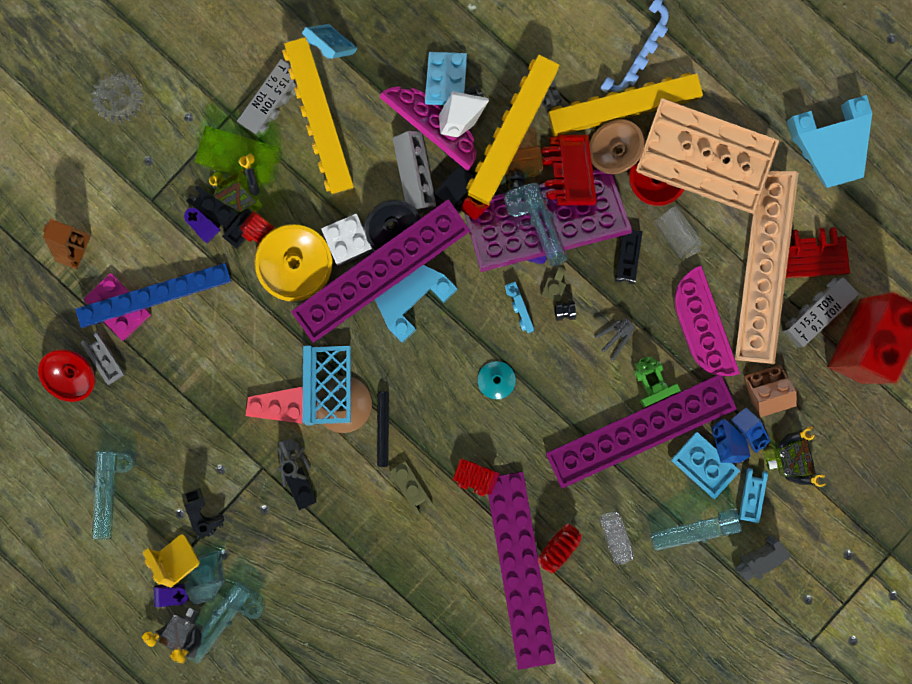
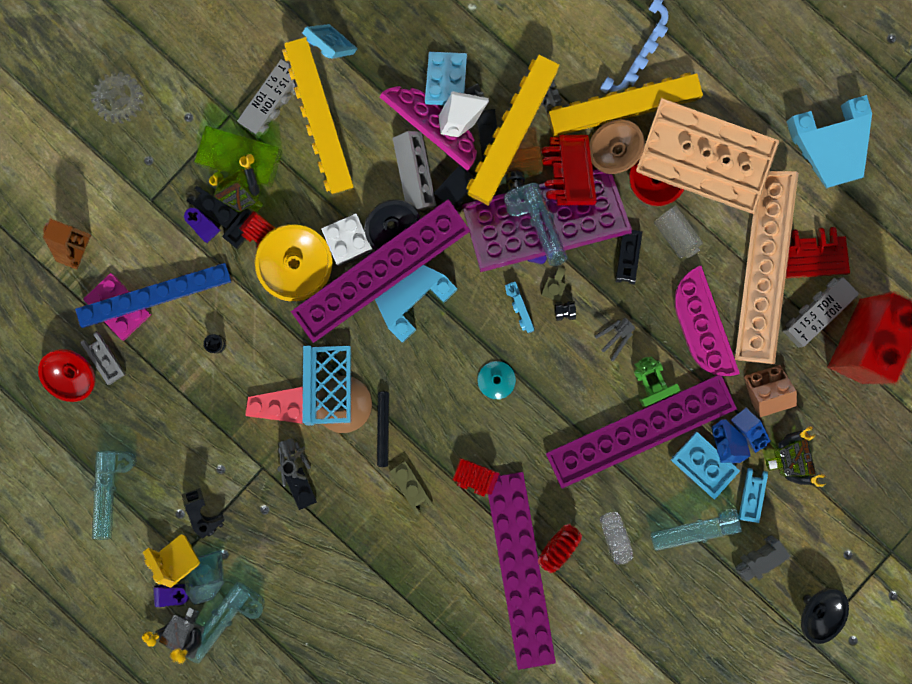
red slope [462,197,491,220] -> none
none -> black wheel [203,334,226,354]
none -> black hinge [477,109,497,162]
none -> black dish [801,588,849,644]

